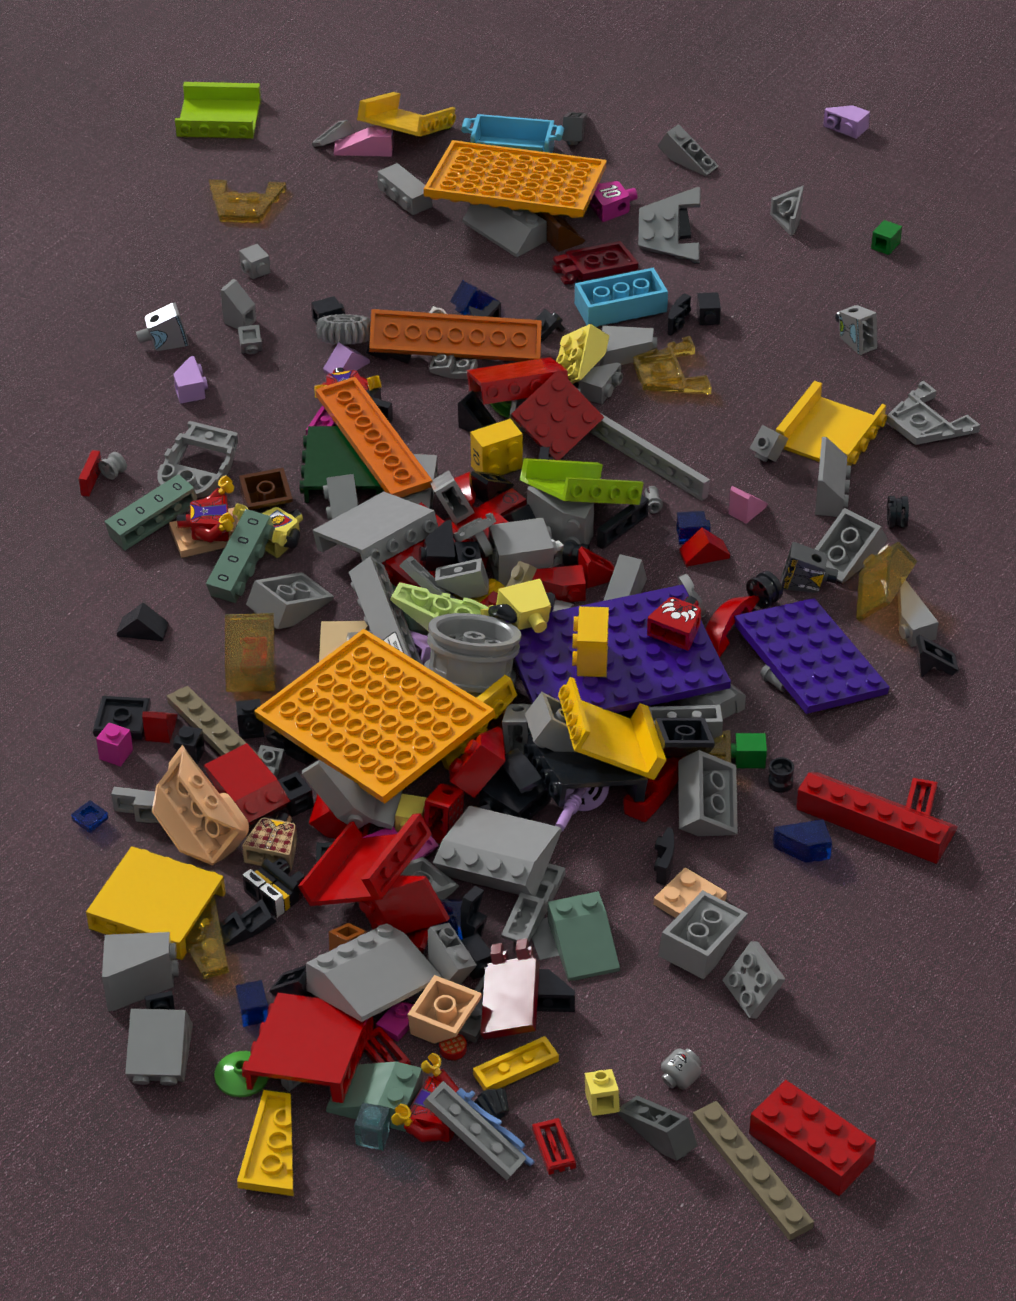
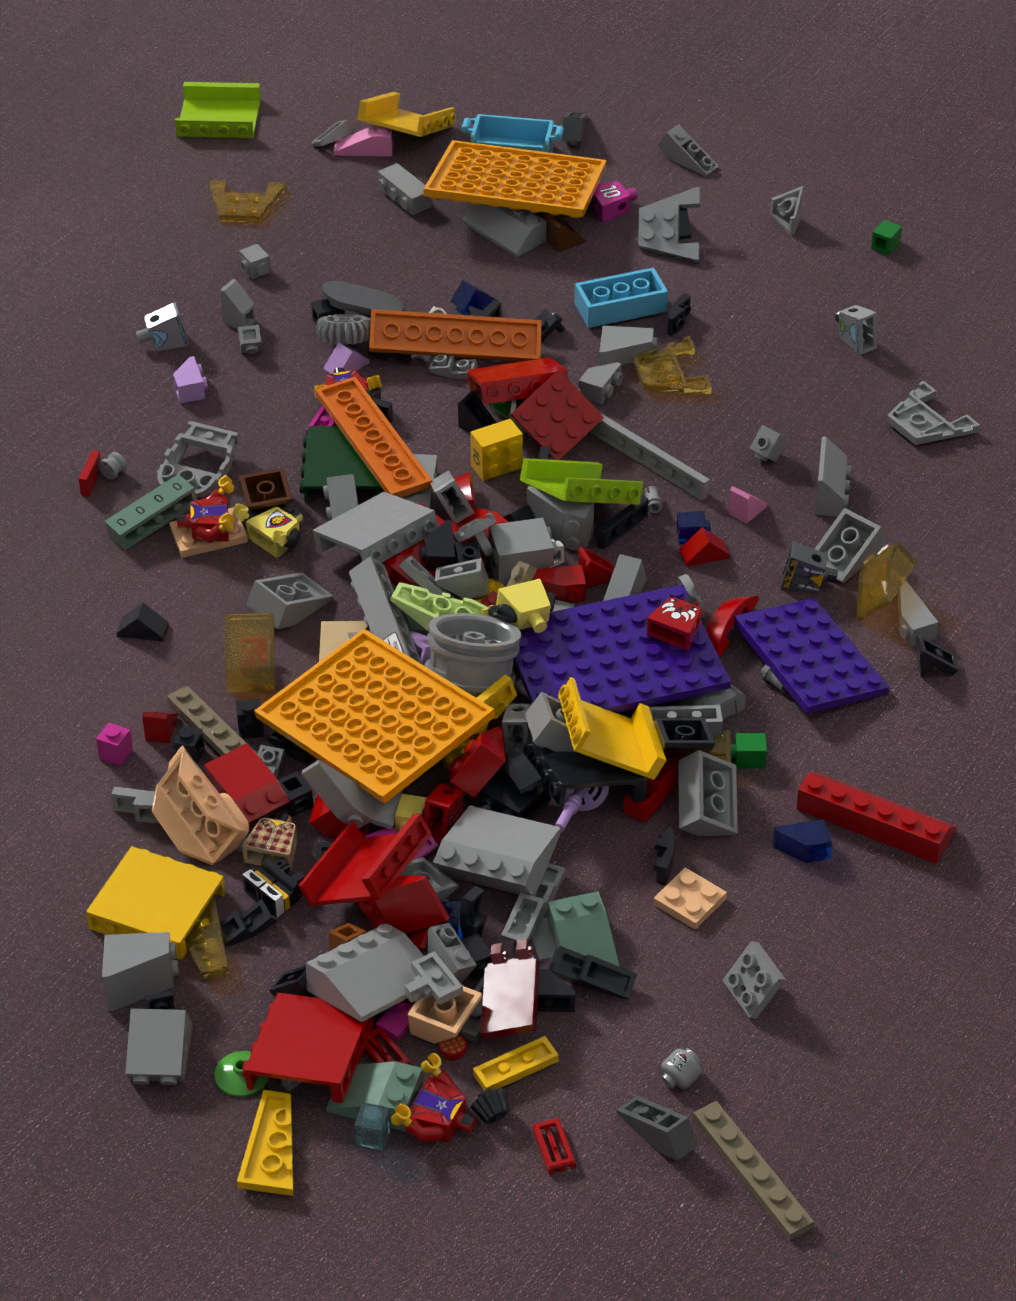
clear blue plate [71,800,108,833] -> none
black plate [93,696,151,739] -> none
sand green brick [206,509,275,603] -> none
clear blue brick [235,980,268,1027] -> none
light grey plate [423,1081,527,1180] -> none
medium blue piece [456,1088,535,1166] -> none
black slope [471,471,514,503] -> none
red tile [478,488,526,516] -> none
dark red tile [552,241,639,285] -> none
light yellow slope [556,324,609,384] -> none
black wheel [562,541,590,564] -> none
yellow brick [572,606,609,677] -> none
light yellow brick [585,1069,620,1116] -> none
light grey slope [658,890,748,979] -> none
black brick [697,292,721,325] -> none
black wheel [746,570,783,608] -> none
red brick [749,1080,876,1196] -> none
black wheel [768,757,794,793] -> none
yellow panel [776,381,887,465] -> none
lavender slope [823,106,870,139] -> none
black wheel [887,496,909,528] -> none
red tile [906,778,938,815] -> none
none -> dark grey tile [321,281,403,316]
none -> light grey hinge [405,951,463,1005]
none -> black slope [549,946,637,1000]

